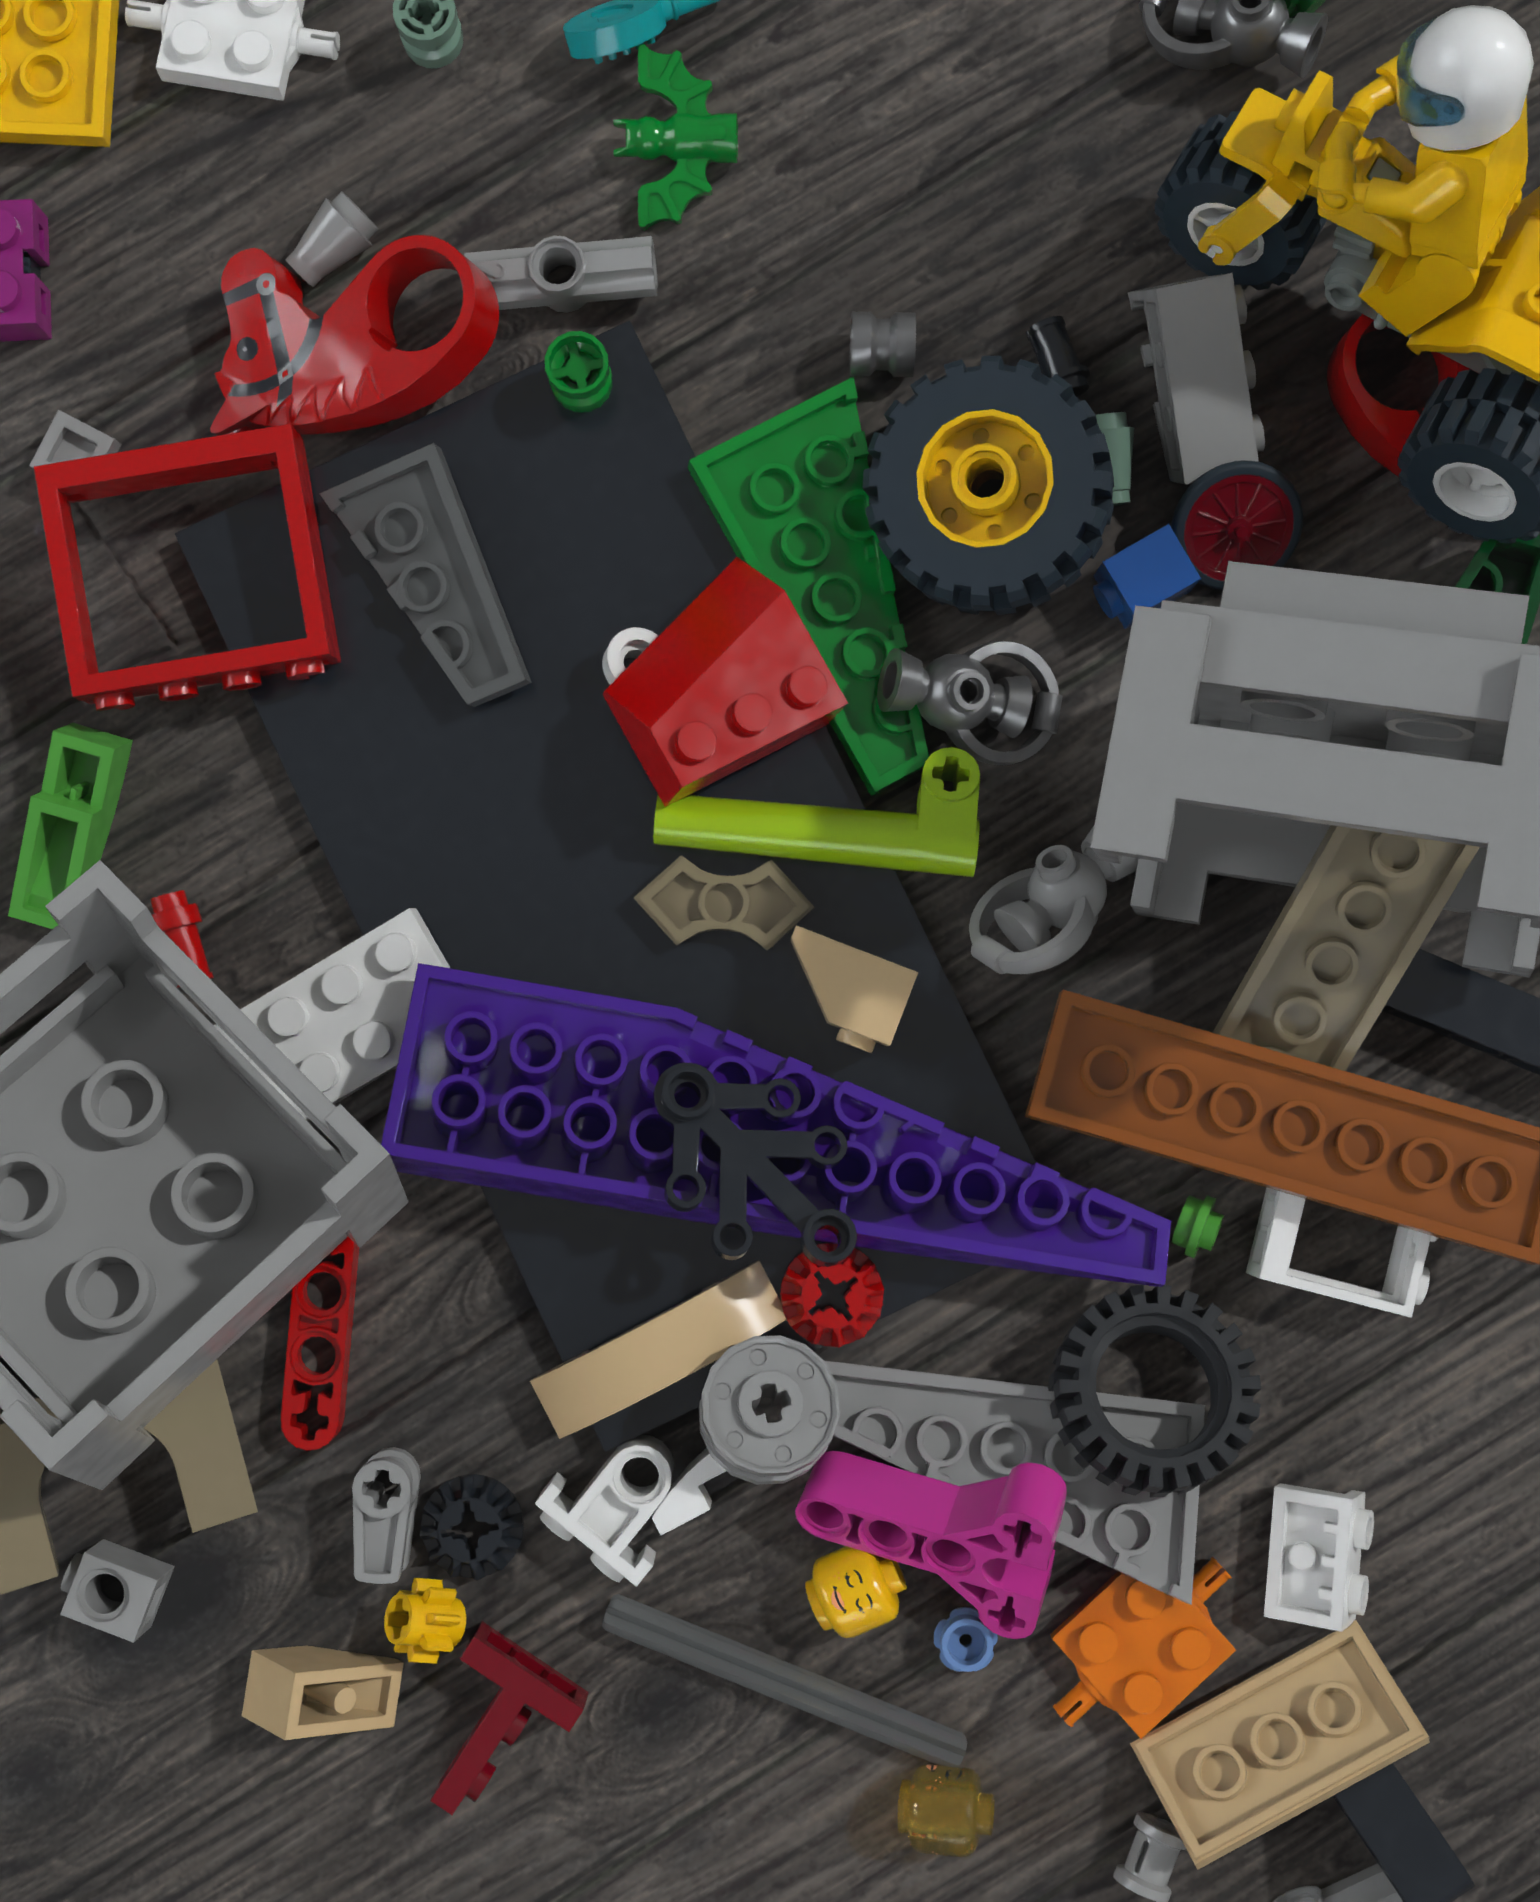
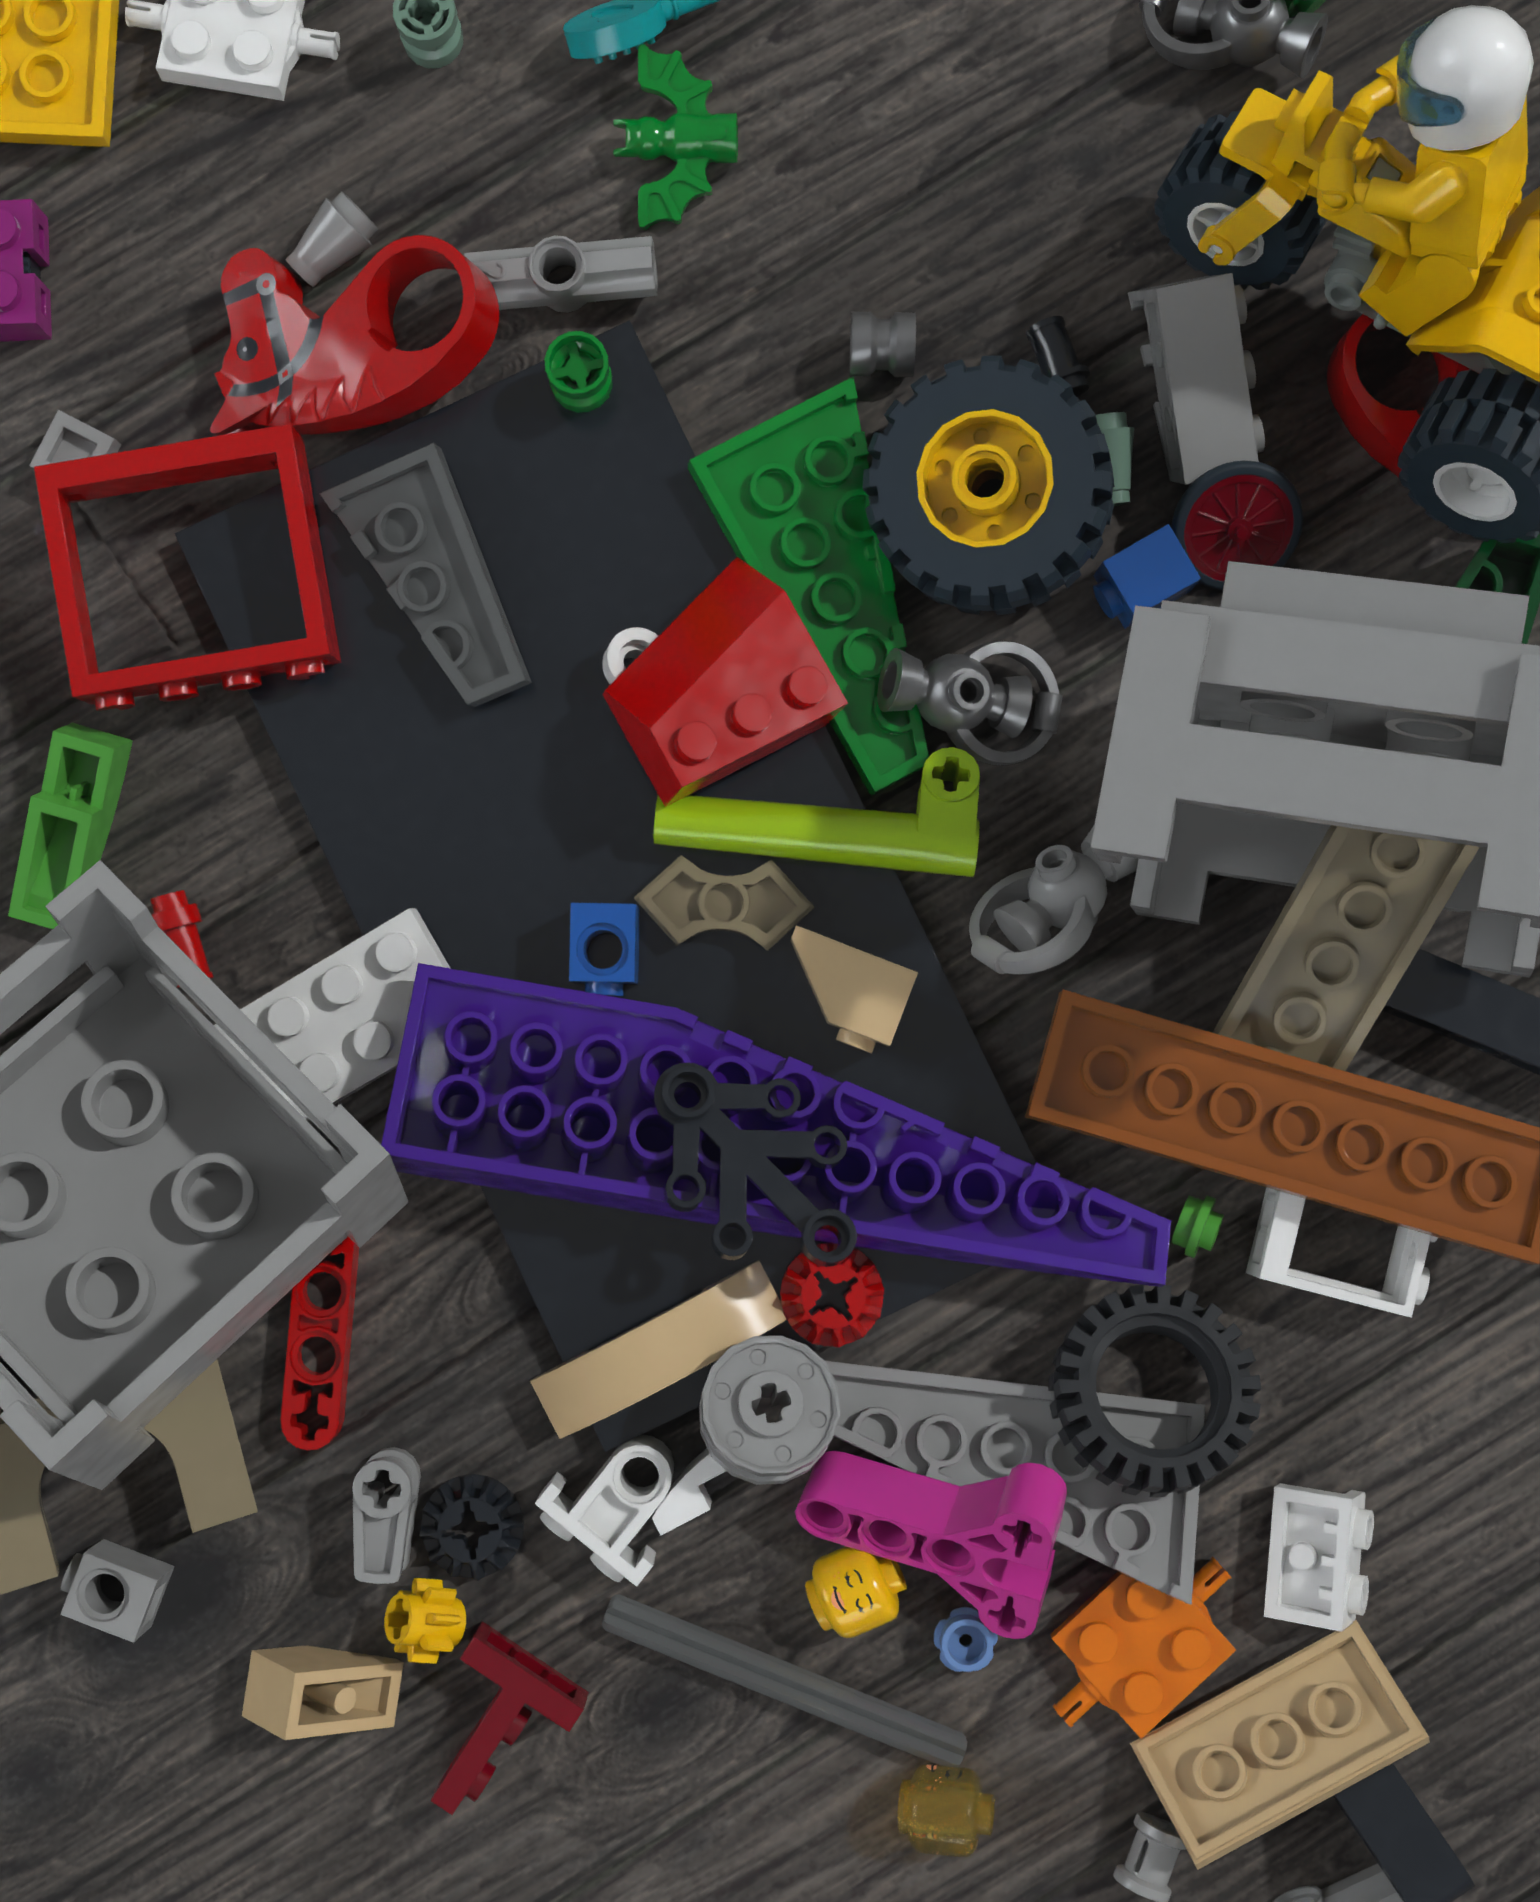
none -> blue brick [569,903,640,997]

